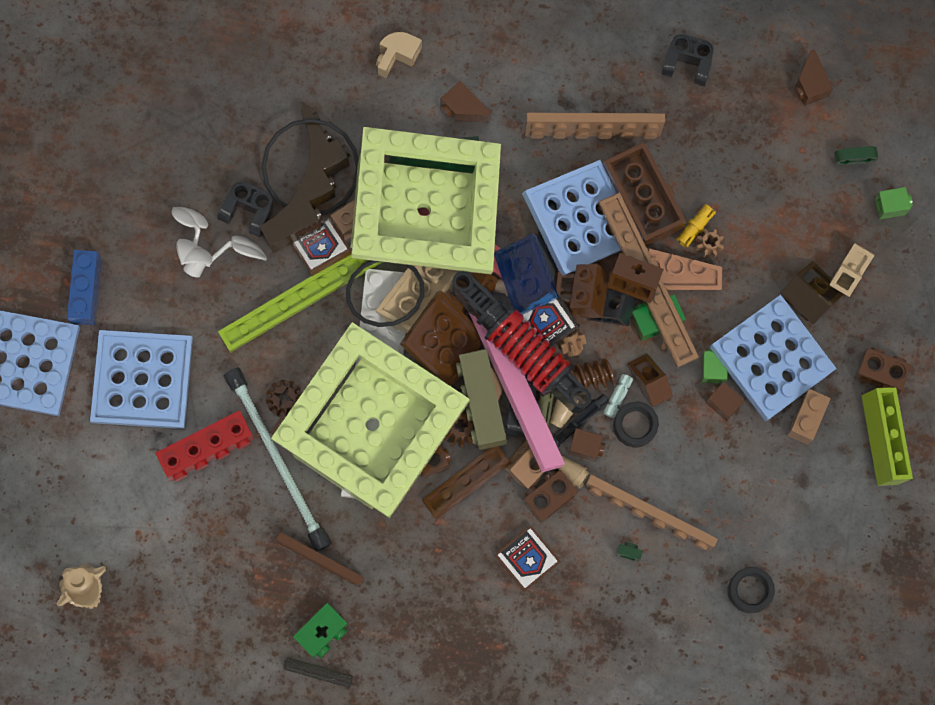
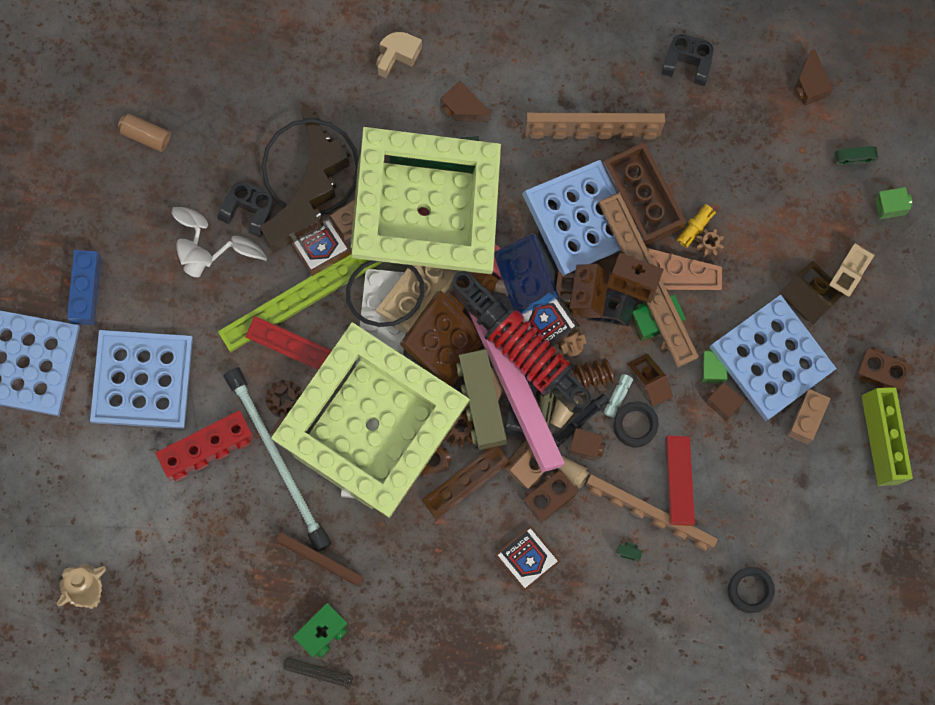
none -> medium nougat brick [118,113,171,152]
none -> red tile [245,316,332,370]
none -> red tile [665,435,695,526]

